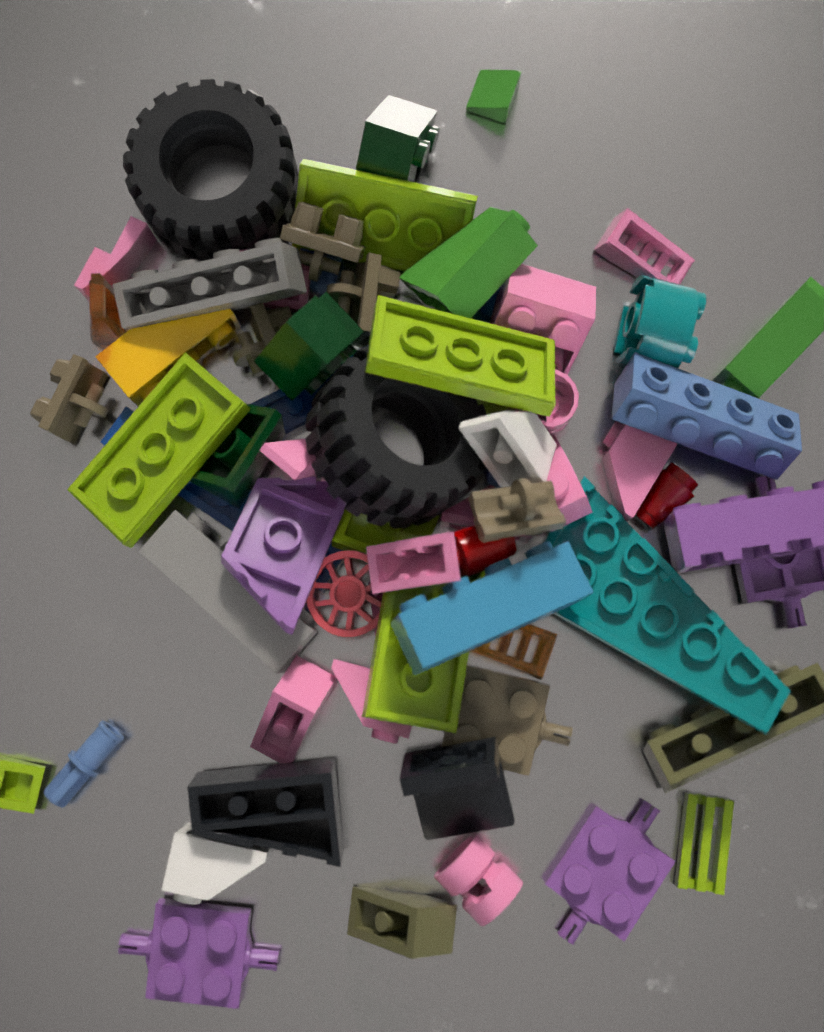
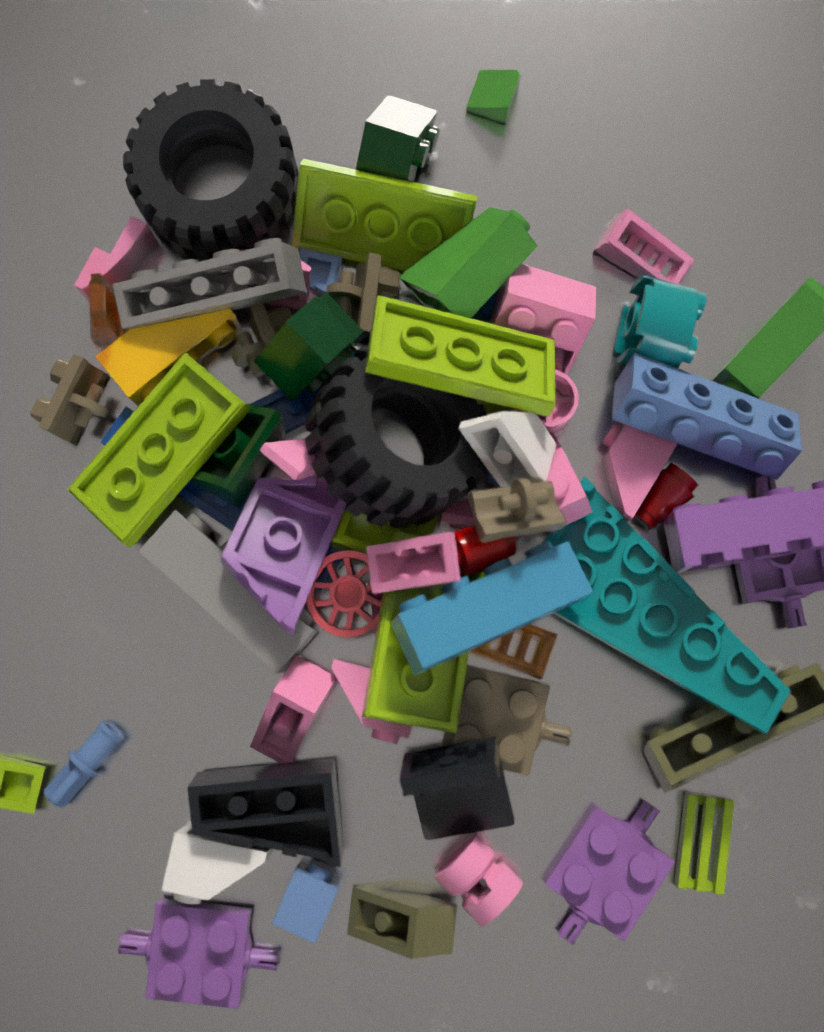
dark tan hips [280,202,366,282] -> none
none -> medium blue brick [272,860,342,943]

